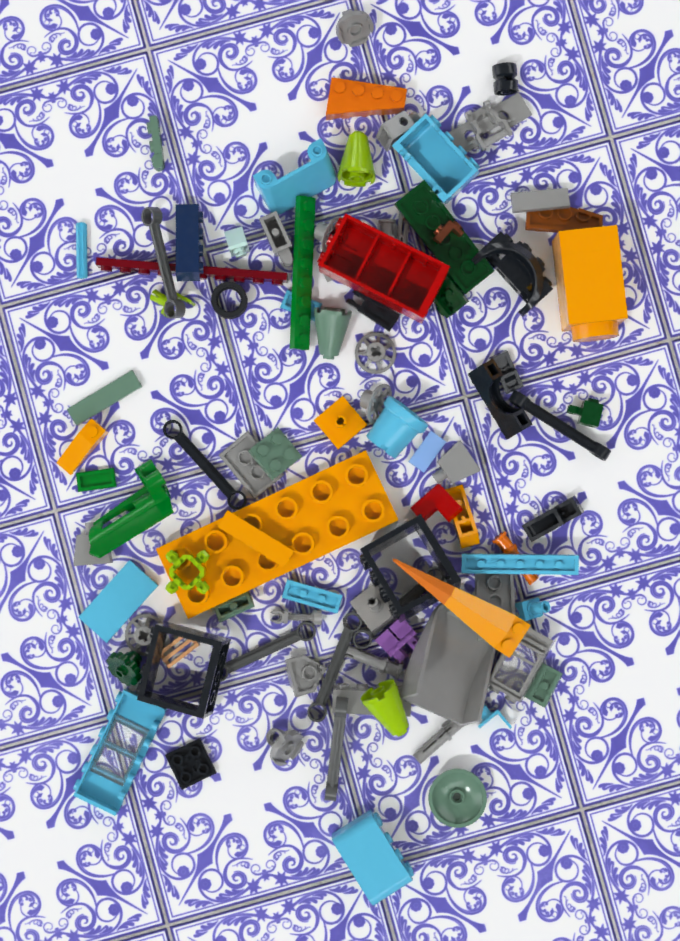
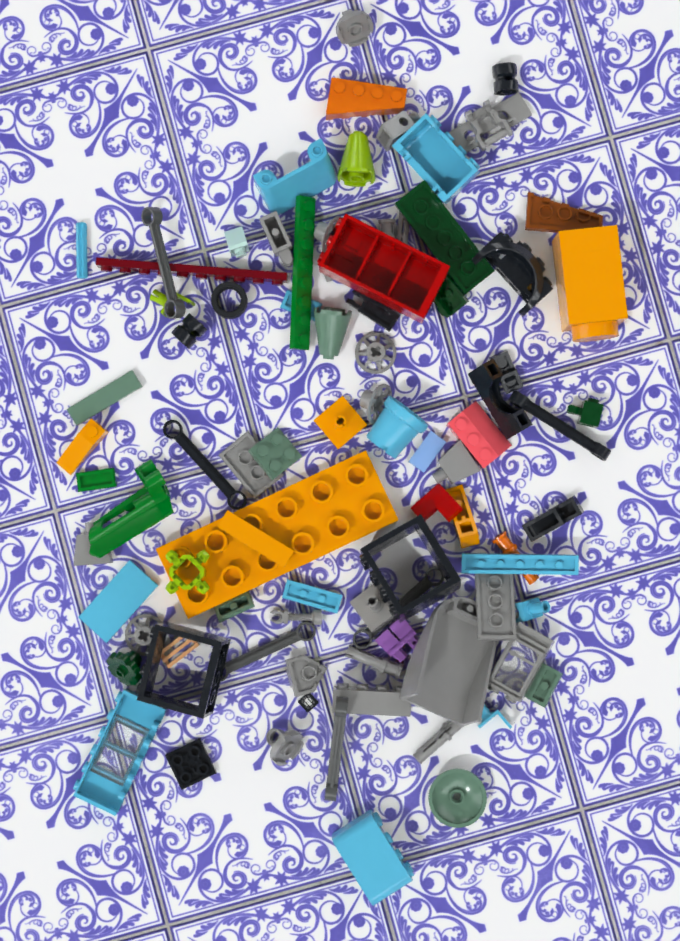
sand green hinge [147,115,165,171] -> none
dark blue brick [176,204,204,282] -> none
dark grey piece [307,612,362,722] -> none
lime cone [361,679,409,737] -> none
light orange plate [393,559,531,658] -> none
copper bracket [432,220,464,244] -> none
light grey tile [510,188,570,213] -> none
none -> black wheel [171,313,207,349]
none -> black sticker [298,693,318,712]
none -> coral slope [446,401,512,469]

